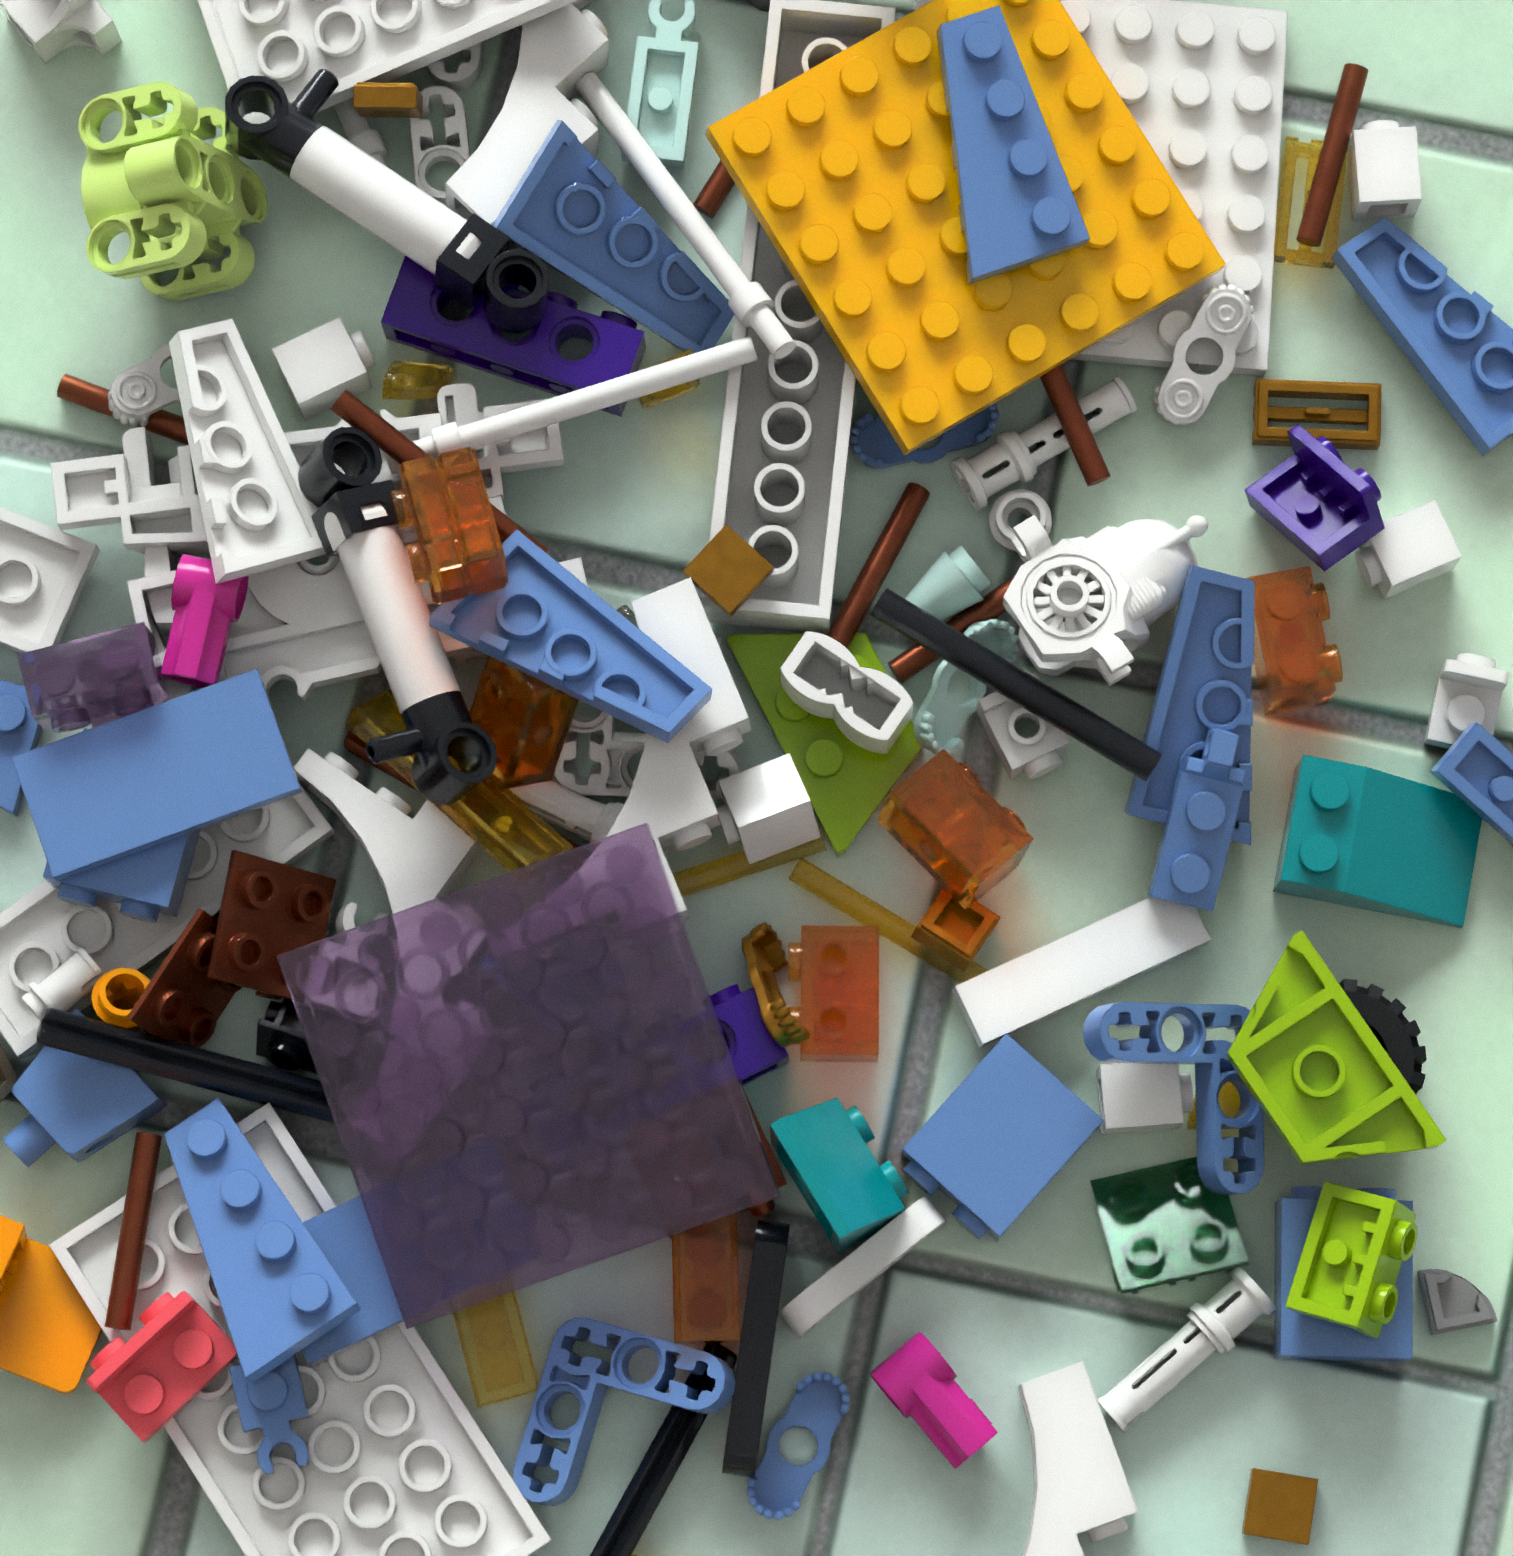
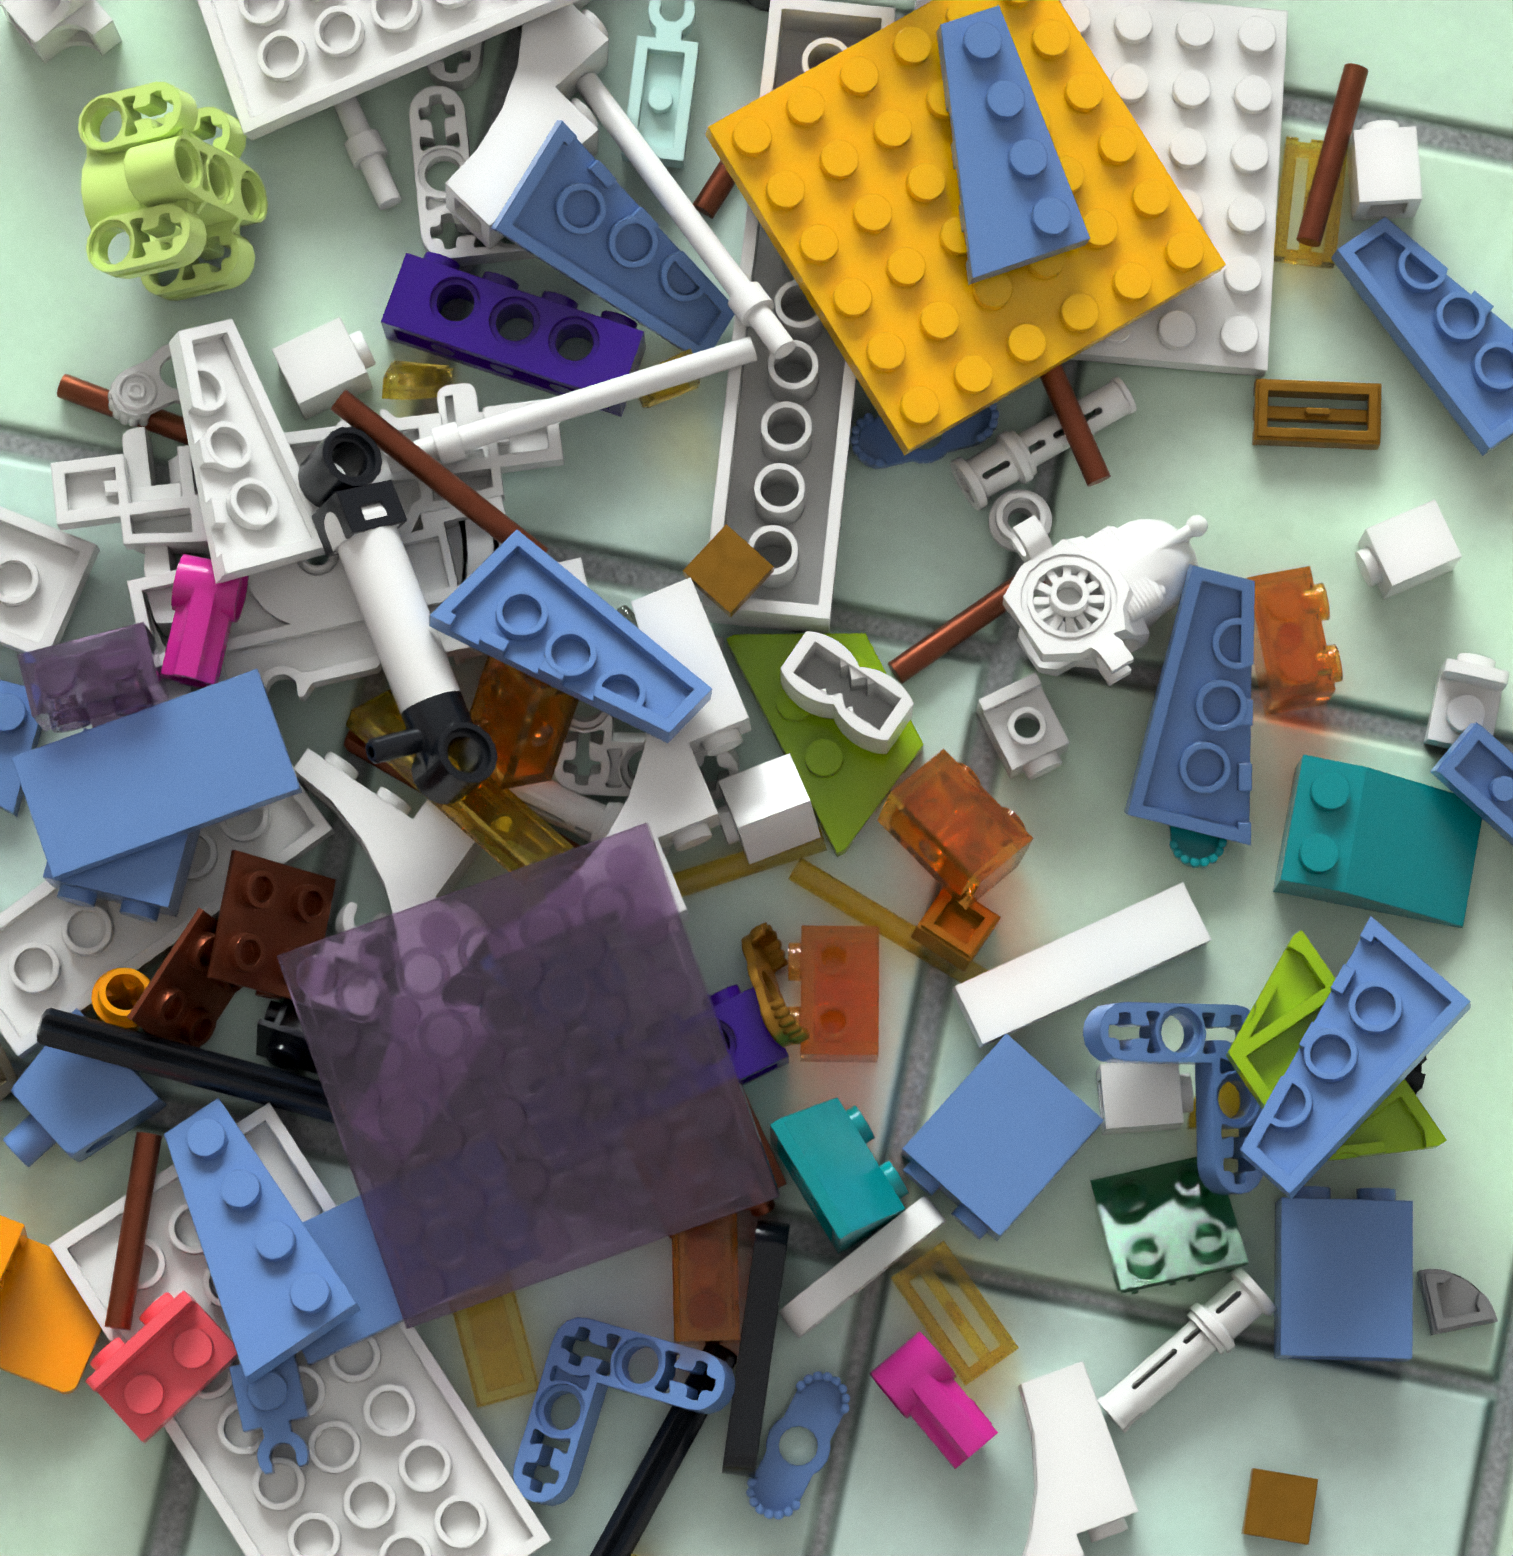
white pin [22,947,104,1021] -> none
piece [225,69,549,333] -> none
pearl gold tile [353,82,423,118] -> none
clear orange brick [391,447,509,604] -> none
copper bar [827,482,930,649] -> none
black piece [871,588,1162,782] -> none
light aqua cone [905,545,993,621] -> none
light aqua piece [913,619,1019,757] -> none
medium blue hinge [1148,727,1245,911] -> none
white piece [1153,284,1253,426] -> none
dark purple bracket [1245,424,1385,572] -> none
lime bracket [1285,1181,1418,1338] -> none
none -> clear yellow tile [890,1241,1019,1386]
none -> medium blue wing [1240,916,1471,1199]

